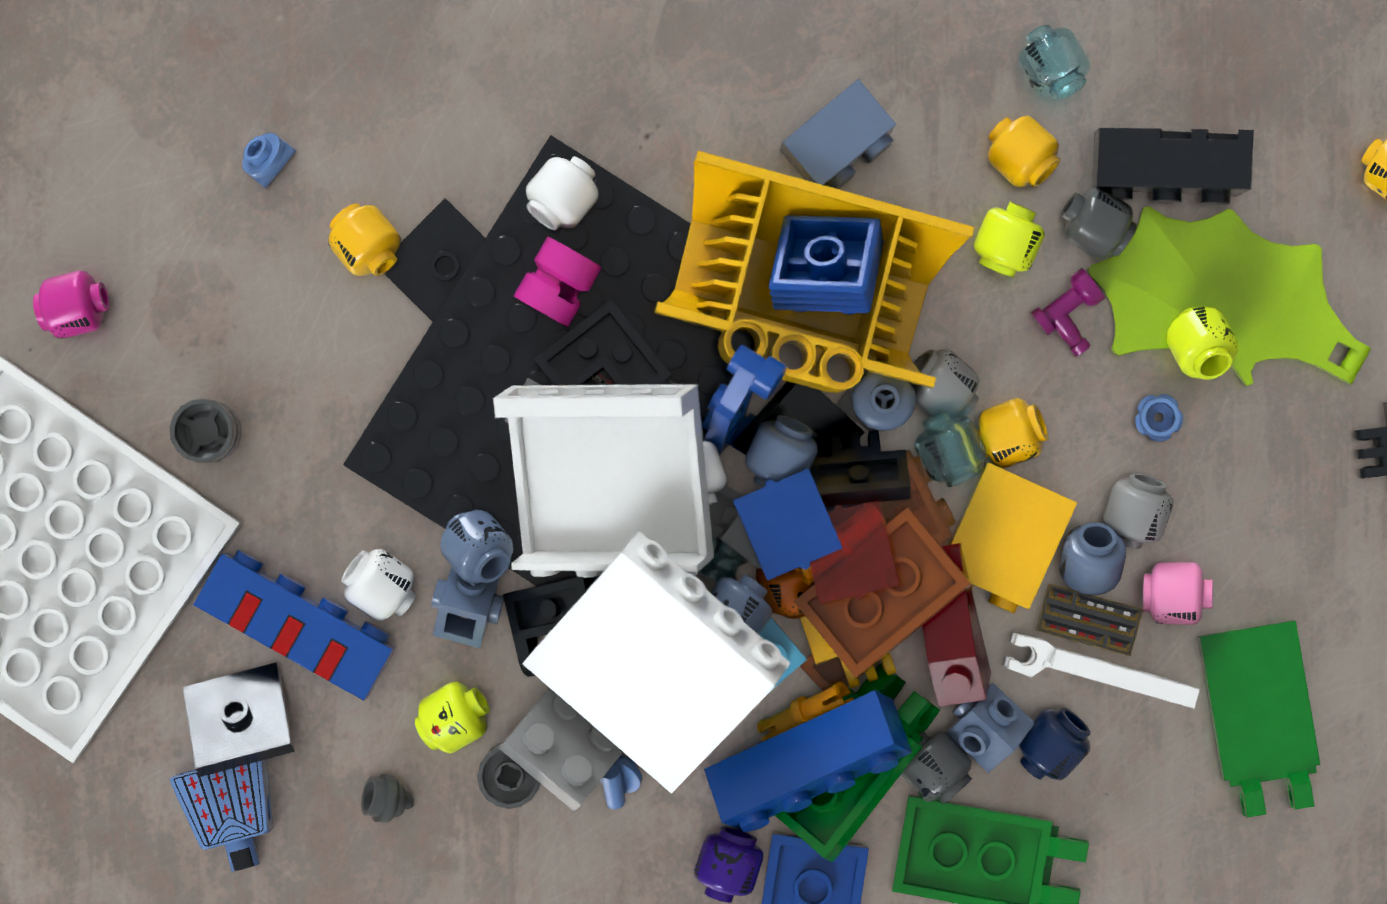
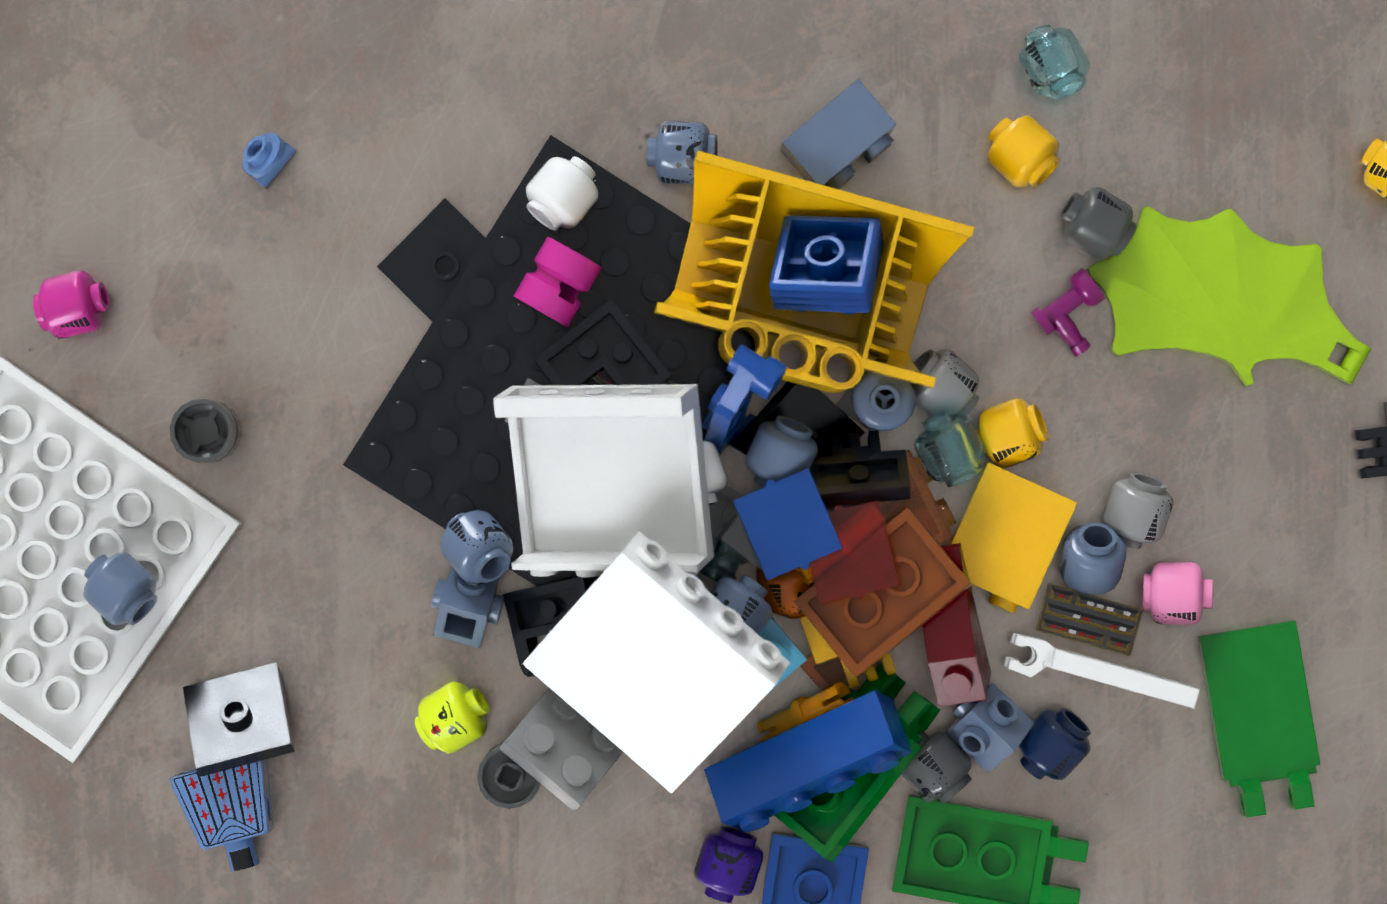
blue brick [193,550,396,701] -> none
yellow head [328,203,401,276] -> none
white head [341,549,416,621] -> none
dark grey plate [361,774,414,823] -> none
medium blue plate [600,755,643,809] -> none
neon yellow head [973,202,1045,278] -> none
black wedge [1092,128,1254,205] -> none
medium blue plate [1135,394,1183,442] -> none
neon yellow head [1166,306,1238,380] -> none
none -> sand blue head [83,553,158,625]
none -> sand blue head [646,121,718,185]

